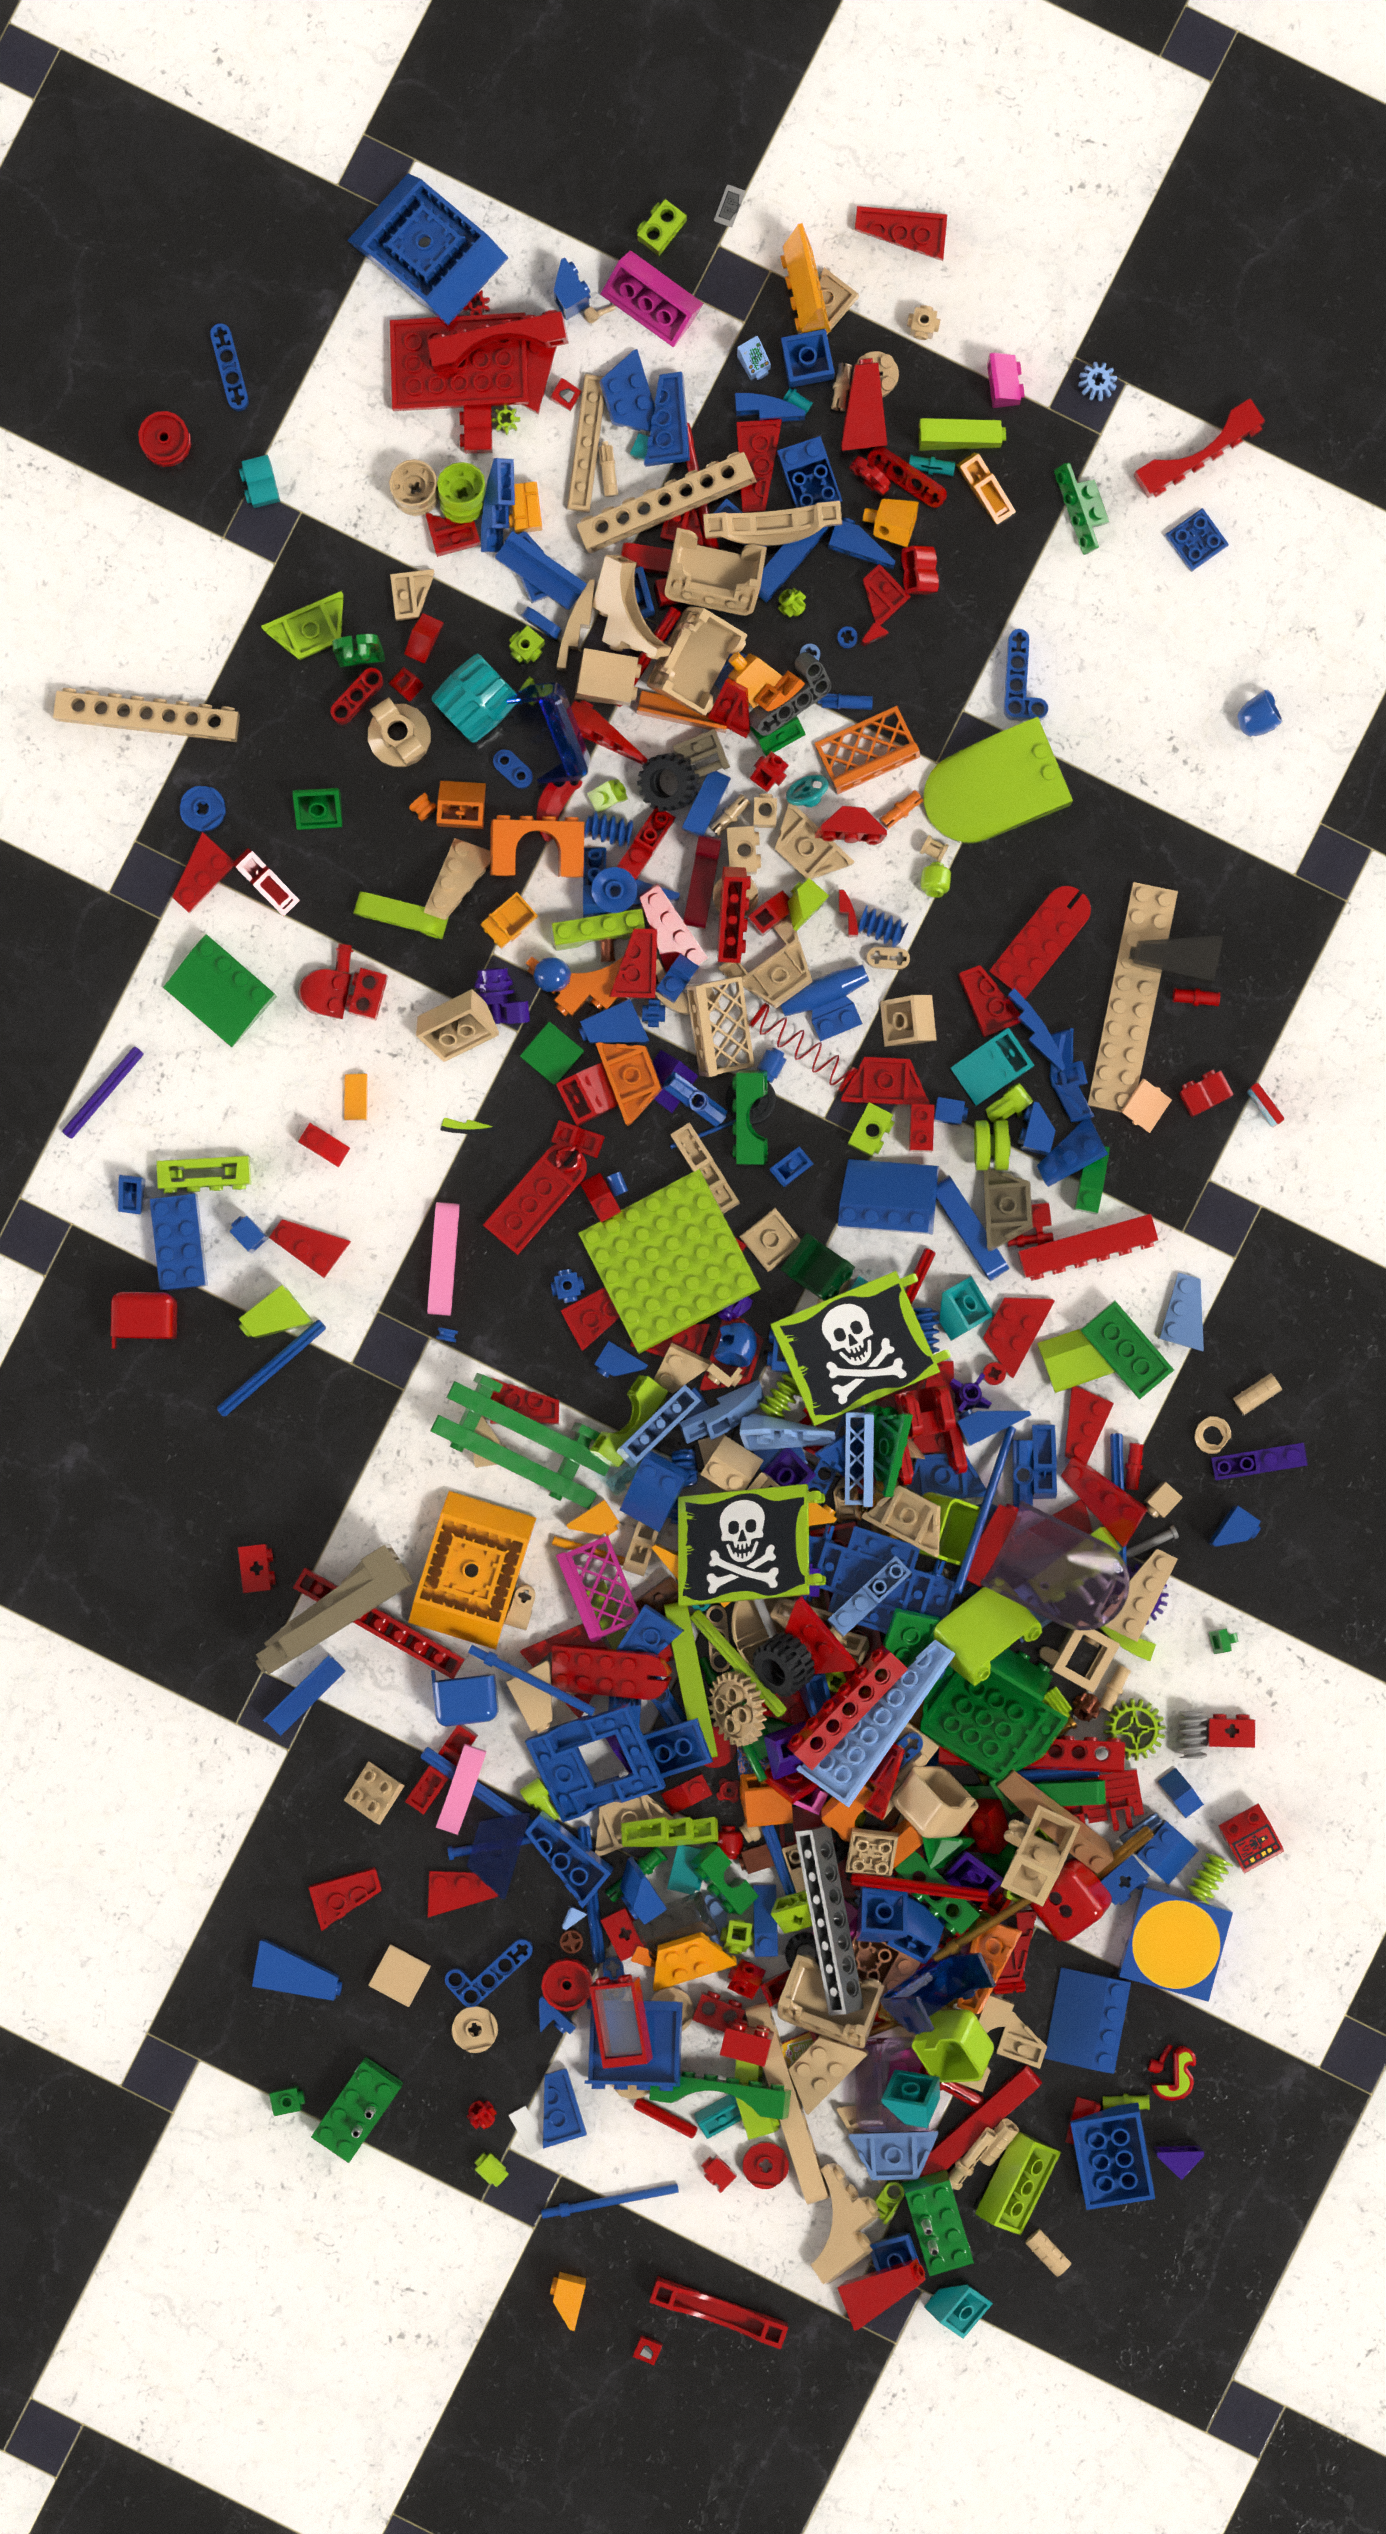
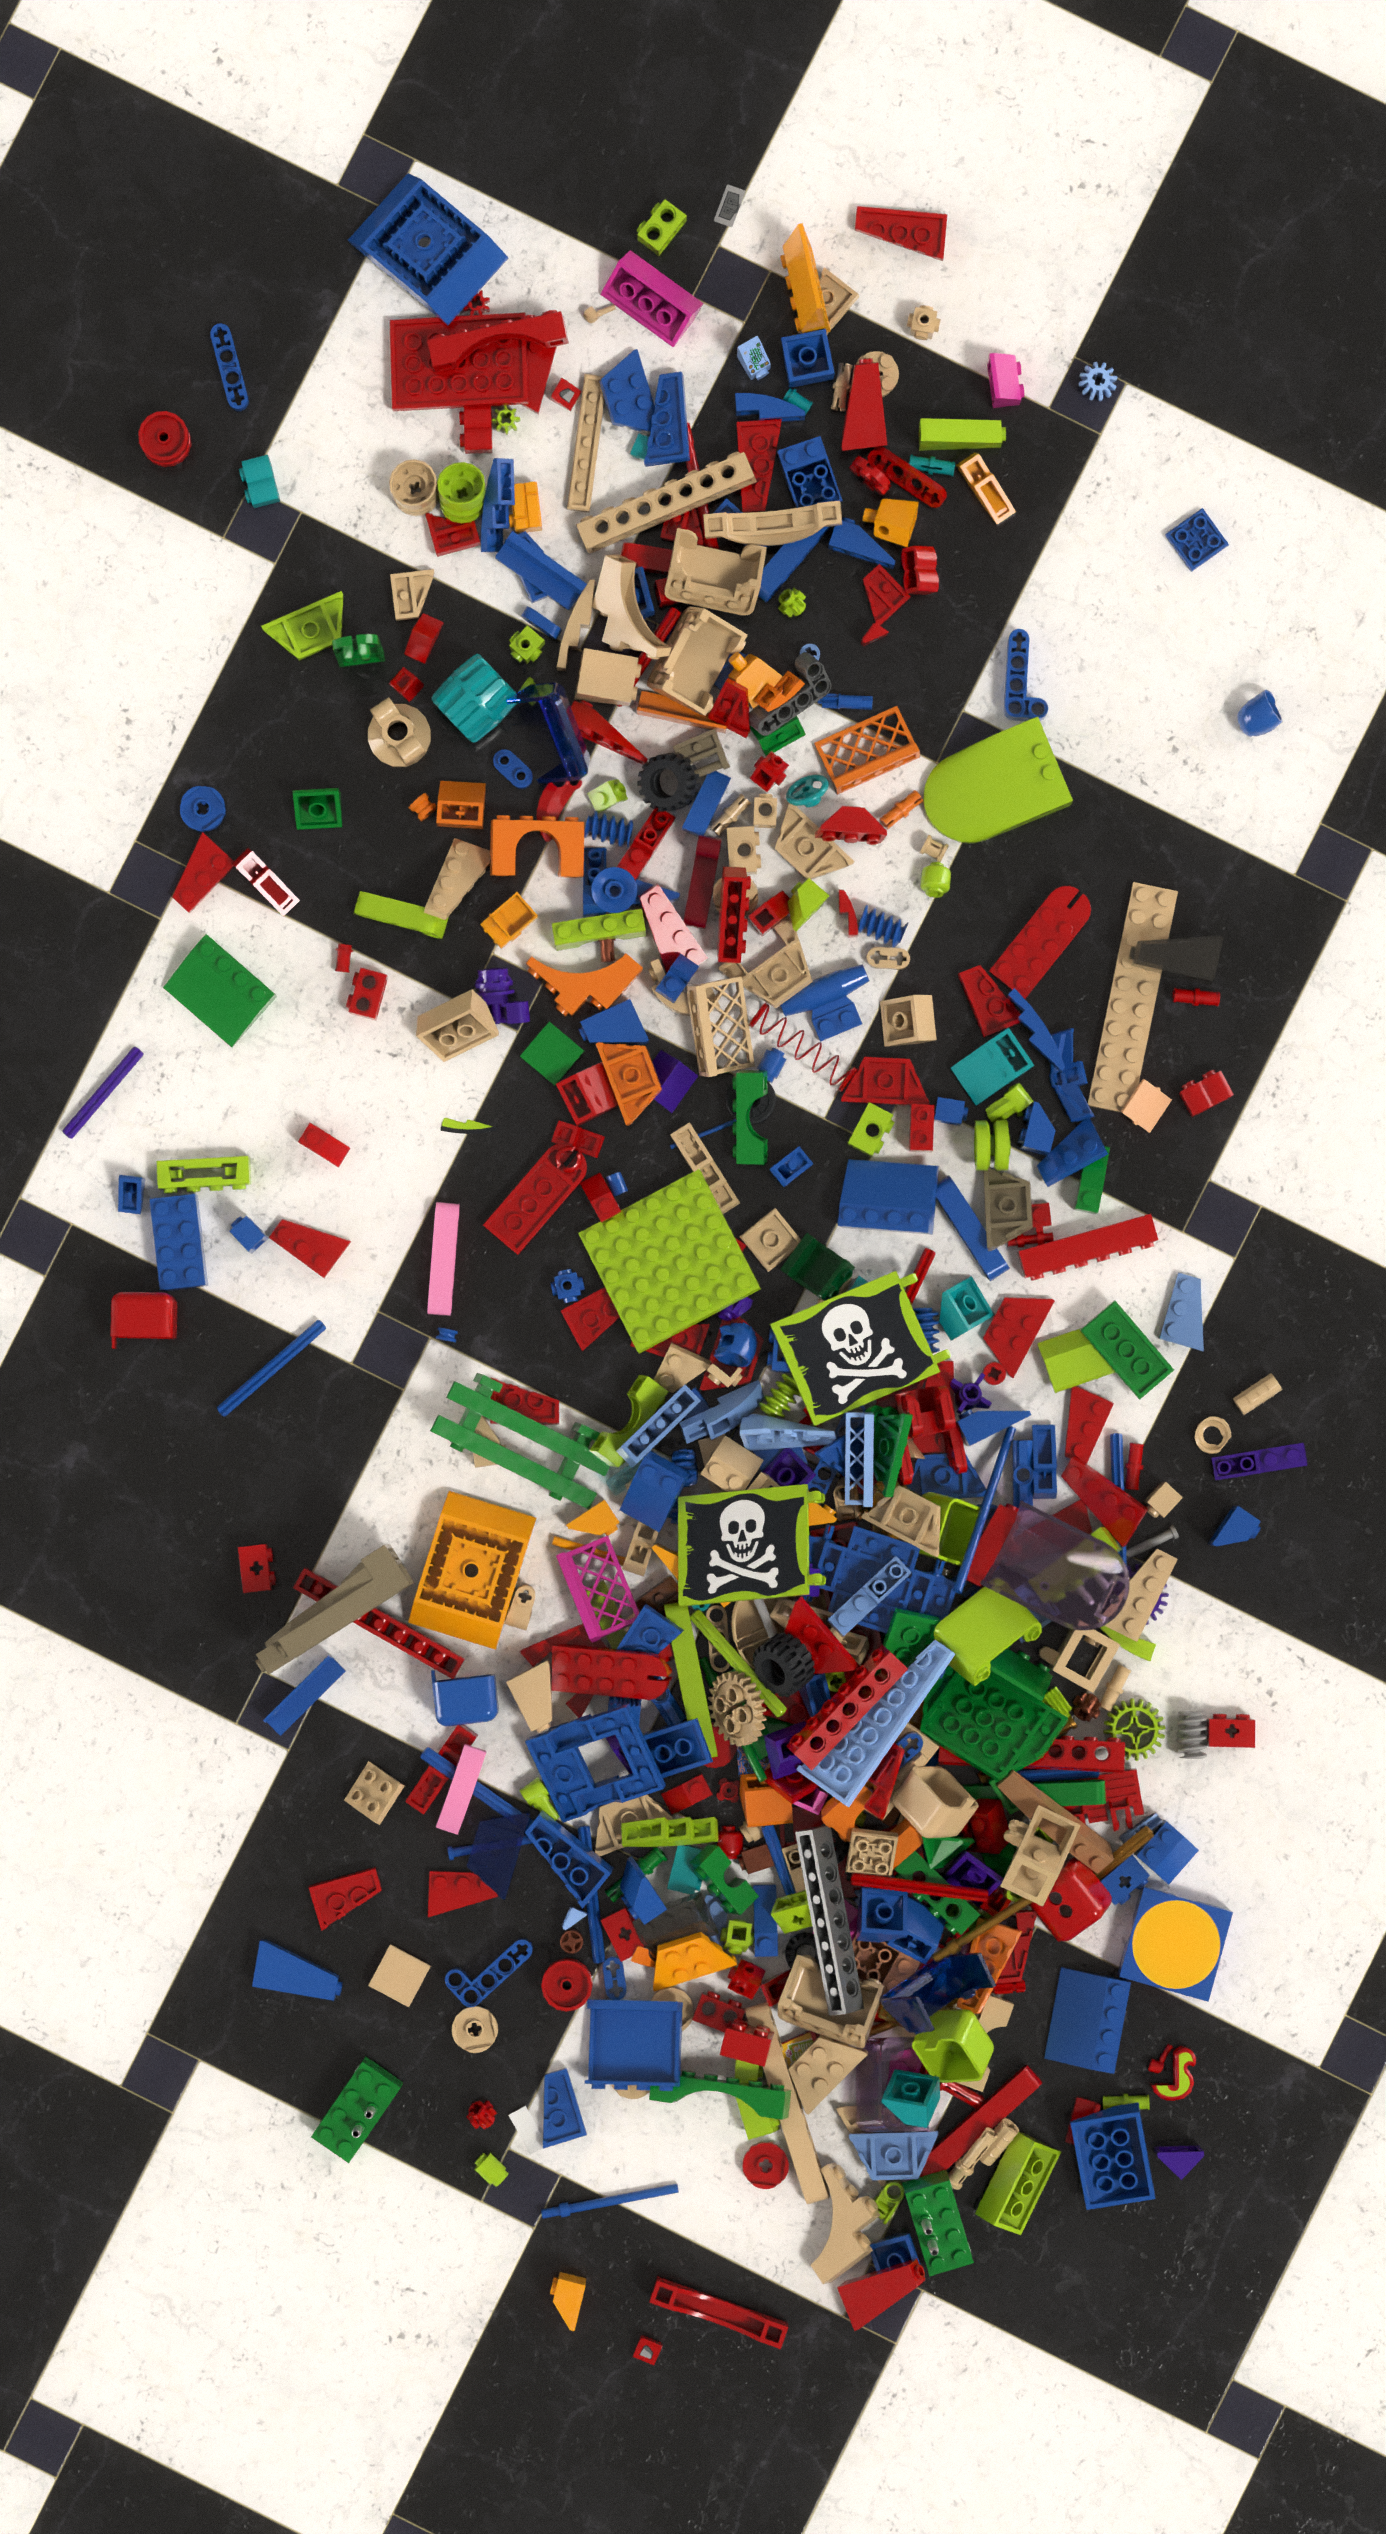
tan brick [53,688,240,742] -> none
lime slope [239,1285,314,1338] -> none
green brick [269,2085,305,2116] -> none
red slope [298,969,352,1019] -> none
red beam [330,668,383,725] -> none
light orange slope [344,1074,368,1121] -> none
blue bar [468,1645,596,1716] -> none
blue hair [533,957,571,992] -> none
blue slope [539,1994,577,2034] -> none
blue slope [553,257,591,320] -> none
window [589,1974,653,2069] -> none
blue slope [594,1341,648,1378] -> none
tan piece [598,441,618,497] -> none
red wing [609,928,657,998] -> none
red axle [633,2098,698,2138] -> none
blue gear [642,999,665,1027] -> none
blue piece [662,1072,727,1127] -> none
teal slope [694,2094,742,2139] -> none
red brick [701,2155,737,2193] -> none
blue bush [837,626,858,649] -> none
teal slope [924,2285,993,2339] -> none
tan wing [996,2012,1047,2069] -> none
tan axle [1025,2229,1071,2277] -> none
green bracket [1054,462,1109,555] -> none
red arch [1134,398,1265,498] -> none
blue slope [1157,1768,1204,1818] -> none
lime piece [1186,1853,1233,1905] -> none
green tile [1209,1628,1239,1654] -> none
red piece [1218,1803,1284,1874] -> none
red tile [1246,1083,1284,1127] -> none

